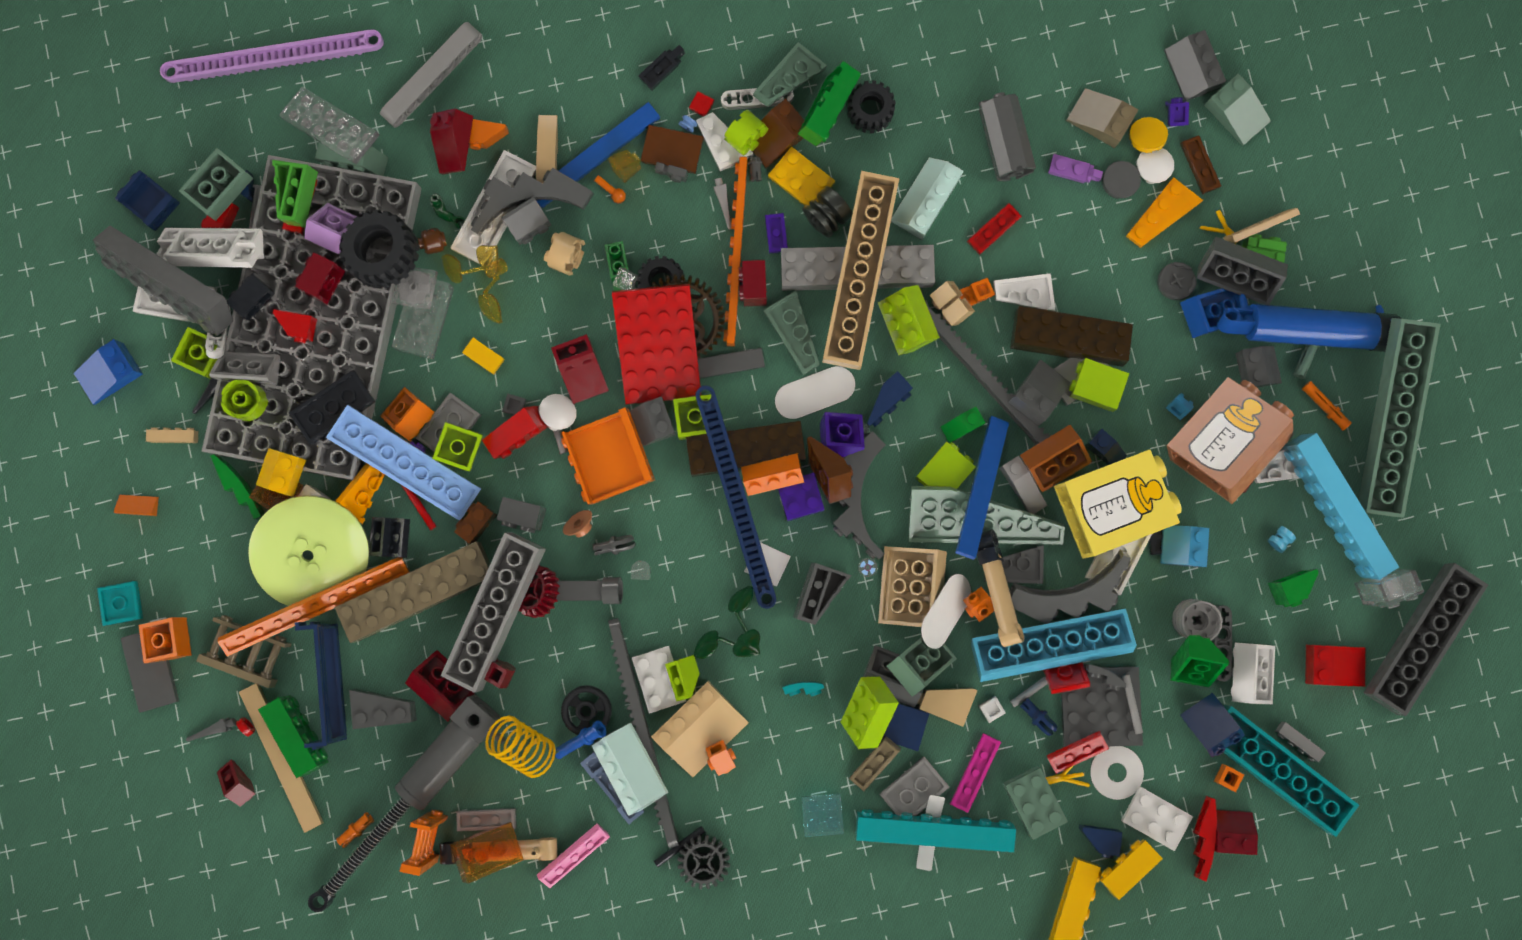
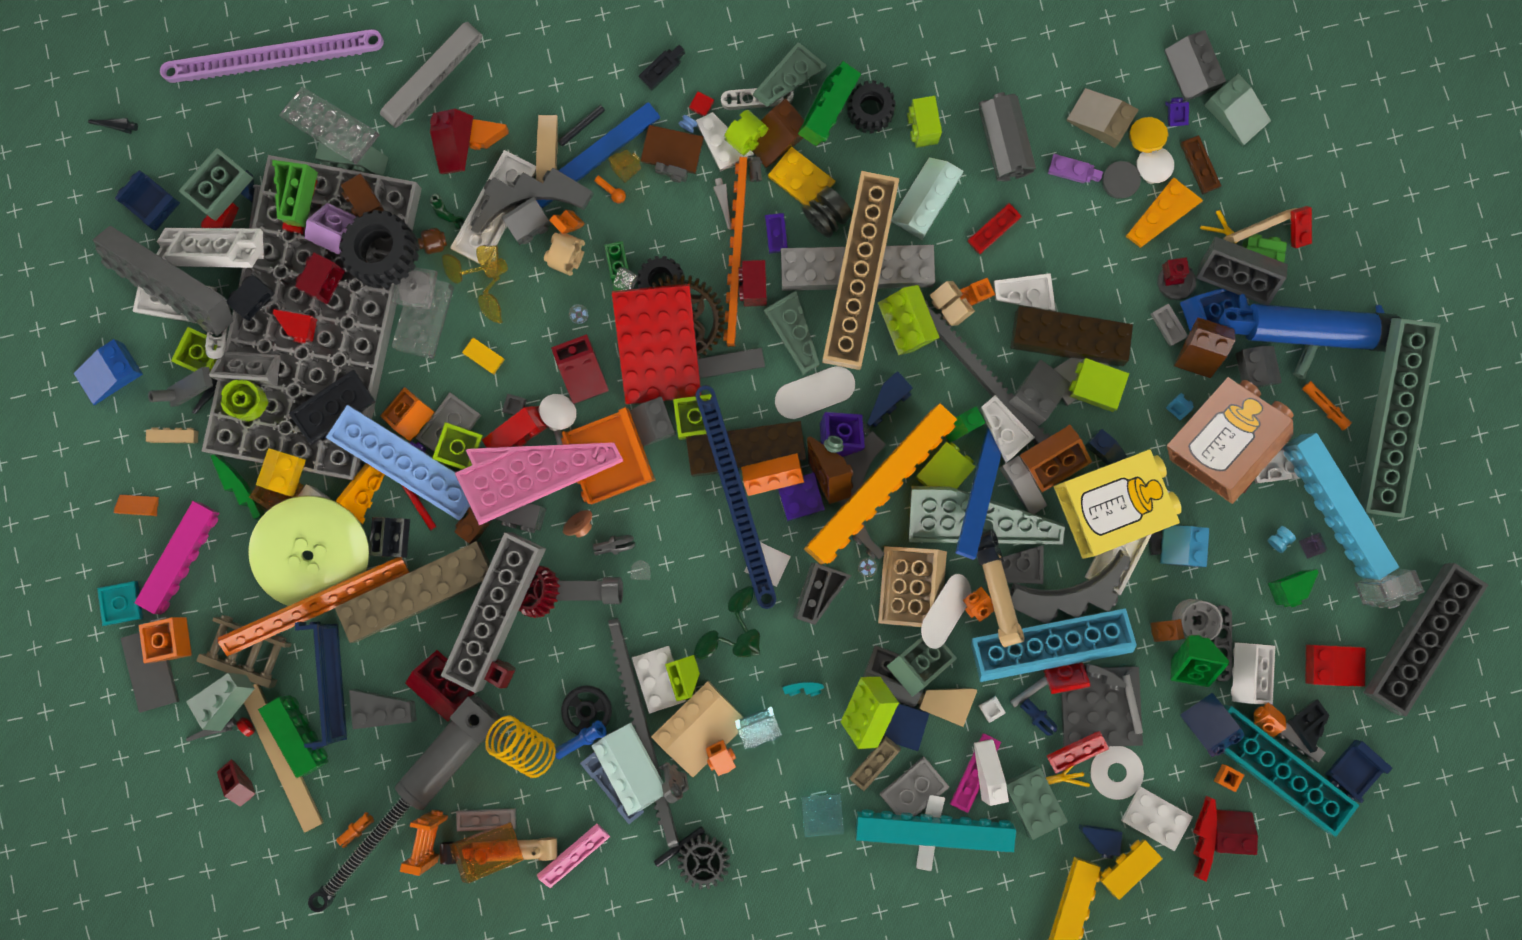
none -> black piece [88,118,138,134]
none -> dark pink brick [134,501,219,614]
none -> dark grey piece [148,367,213,407]
none -> sand green wedge [186,673,255,731]
none -> reddish brown brick [341,173,385,217]
none -> bright pink wing [455,443,623,525]
none -> orange slope [549,210,585,234]
none -> black bar [558,105,605,147]
none -> clear tile [569,304,589,324]
none -> dark grey piece [659,762,689,803]
none -> clear light blue brick [735,707,782,750]
none -> light orange brick [804,404,957,565]
none -> sand green plate [824,436,844,453]
none -> lime brick [907,96,942,148]
none -> white slope [974,739,1009,806]
none -> white wing [980,396,1035,463]
none -> dark orange plate [1150,619,1185,642]
none -> light grey plate [1151,304,1188,346]
none -> dark red window [1162,257,1190,286]
none -> reddish brown slope [1174,317,1235,378]
none -> orange brick [1254,702,1286,738]
none -> black wing [1287,699,1329,753]
none -> red plate [1291,206,1312,249]
none -> slope [1299,532,1328,559]
none -> dark blue panel [1325,740,1393,803]

